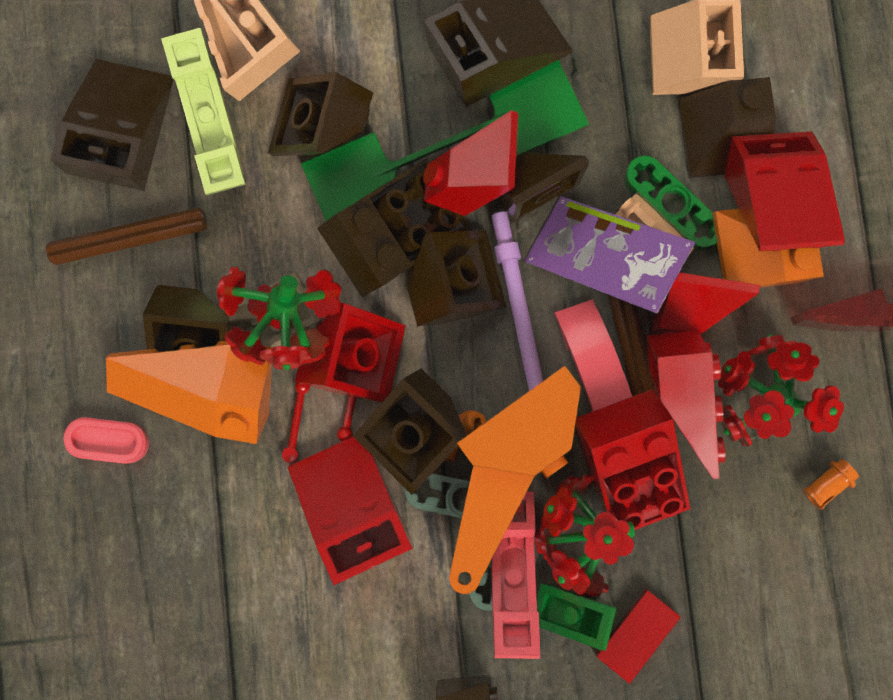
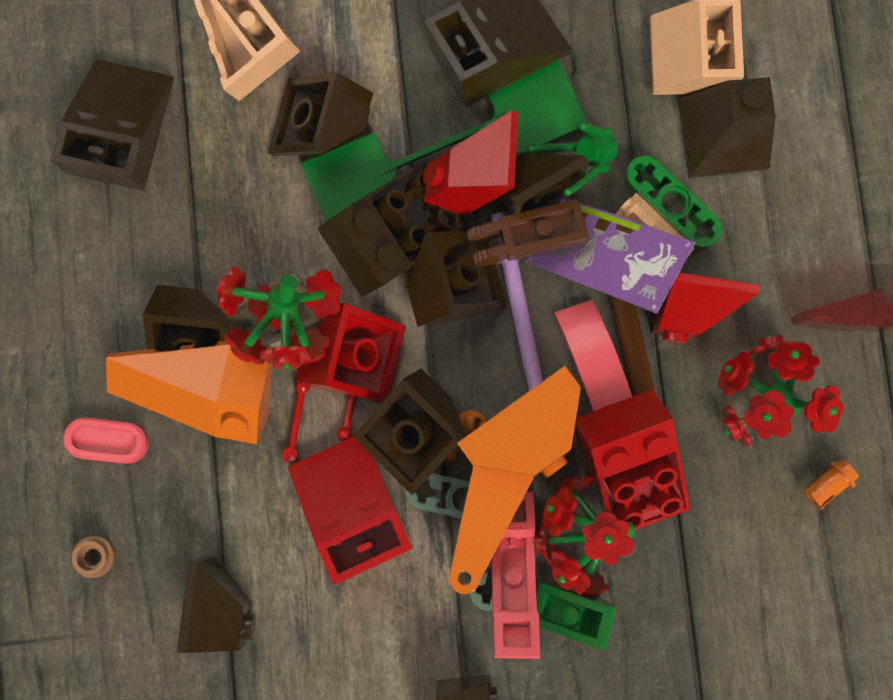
reddish brown axle [46,208,207,265] -> none
yellowish green slope [161,28,246,195] -> none
red tile [594,589,681,684] -> none
slope [647,330,726,479] -> none
orange slope [712,209,824,288] -> none
red slope [724,131,845,251] -> none
none -> medium nougat plate [72,536,115,578]
none -> dark brown slope [177,555,256,653]
none -> reddish brown hinge [467,200,589,267]
none -> green plant [527,122,618,196]

